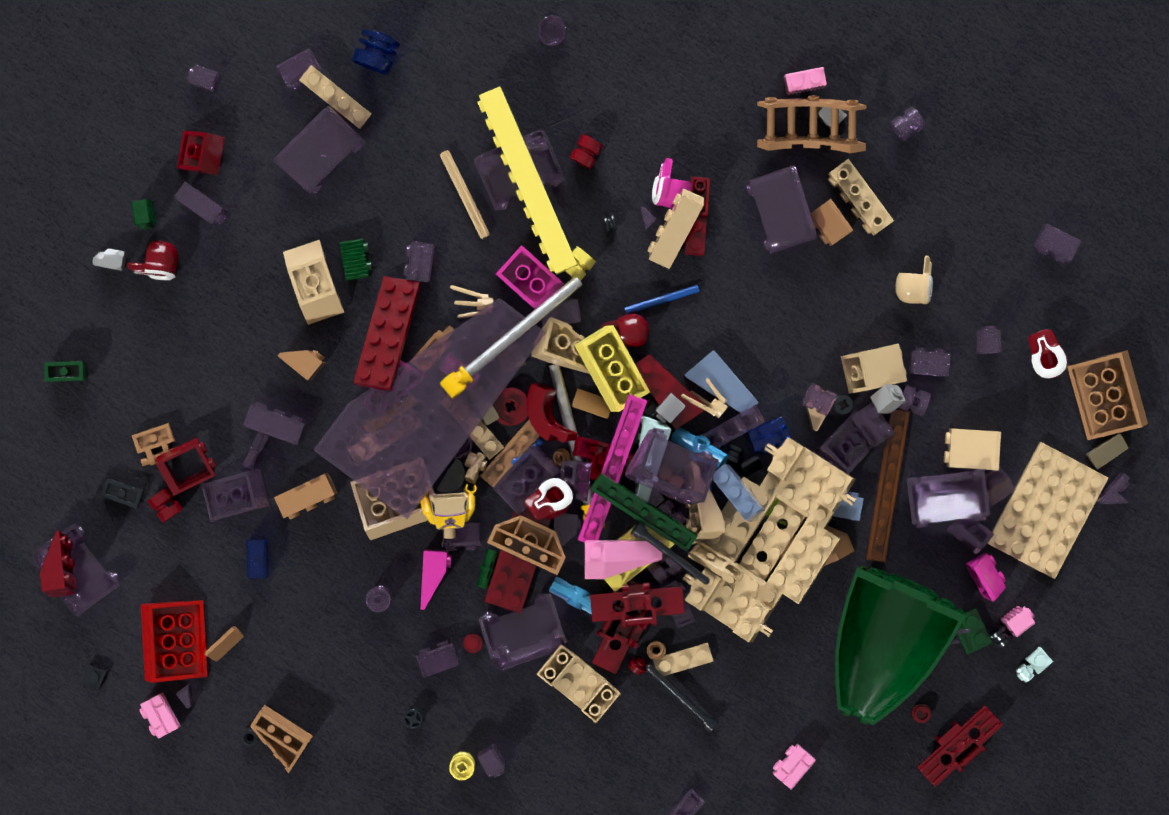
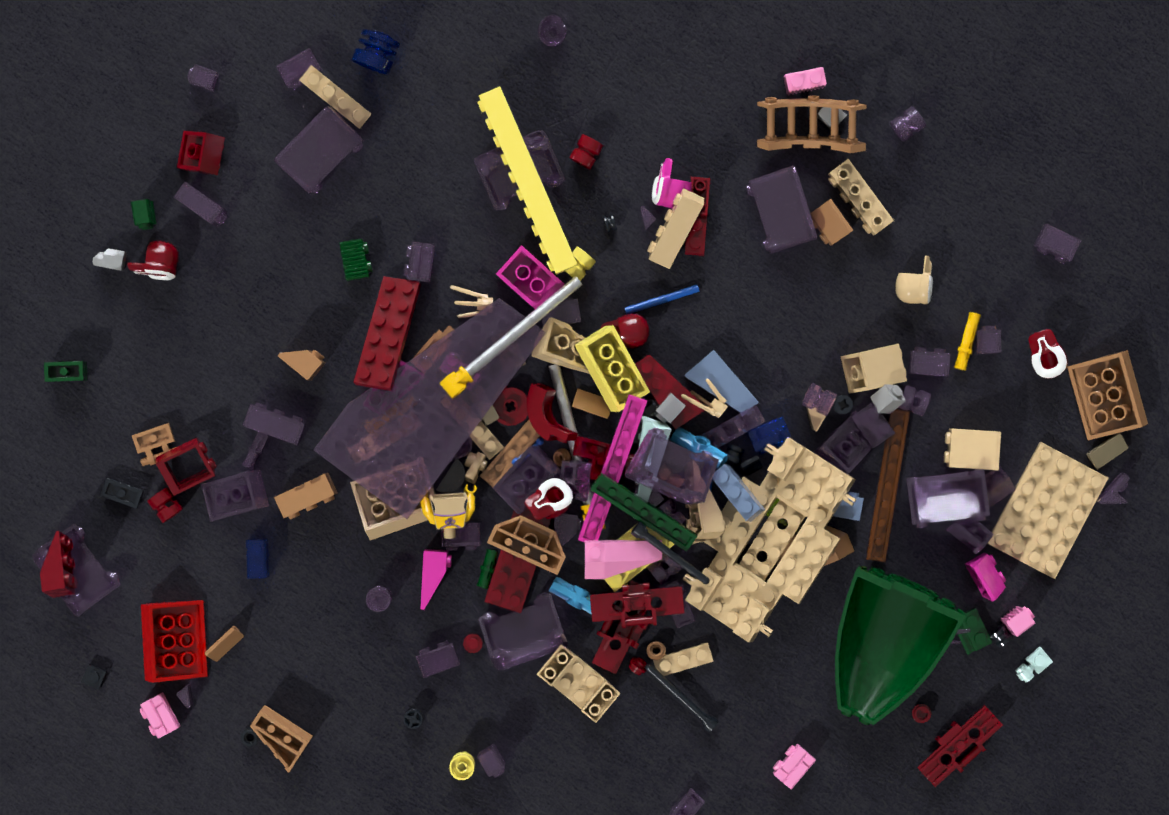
tan slope [283,240,344,325] -> none
tan axle [440,150,490,239] -> none
tan hinge [688,541,743,584] -> none
none -> yellow pin [954,312,981,371]

